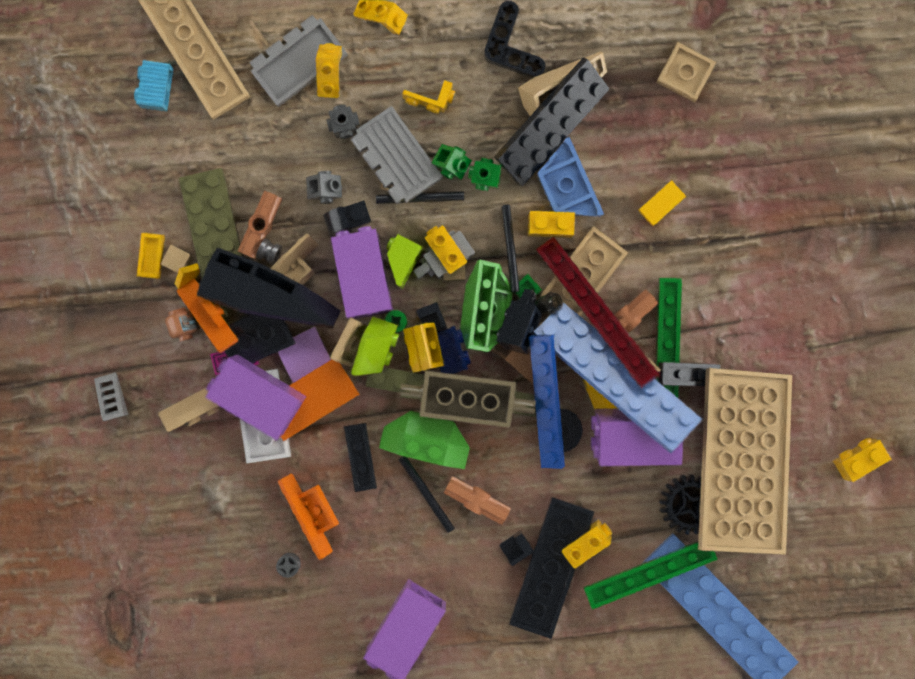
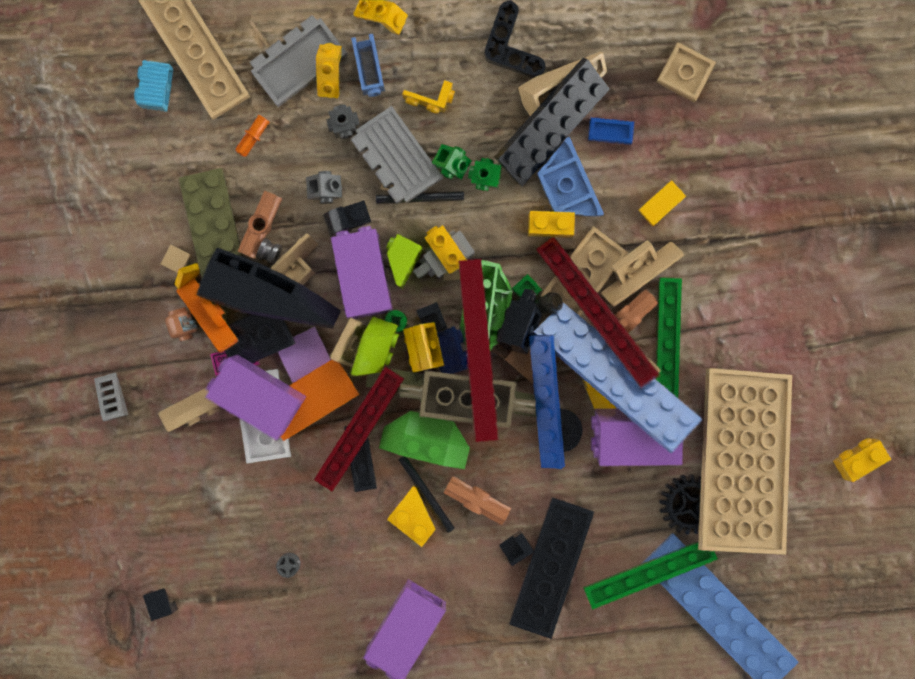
yellow tile [137,233,165,279] -> none
orange bracket [278,473,339,560] -> none
black bar [502,205,520,293] -> none
yellow bracket [562,519,612,568] -> none
plate [658,362,720,386] -> none
none -> black panel [143,588,178,621]
none -> orange axle [235,114,270,157]
none -> dark red plate [314,367,405,492]
none -> medium blue window [351,34,385,97]
none -> yellow wing [387,485,436,547]
none -> dark red tile [459,259,499,443]
none -> blue tile [588,117,634,145]
none -> tan bracket [601,240,684,307]

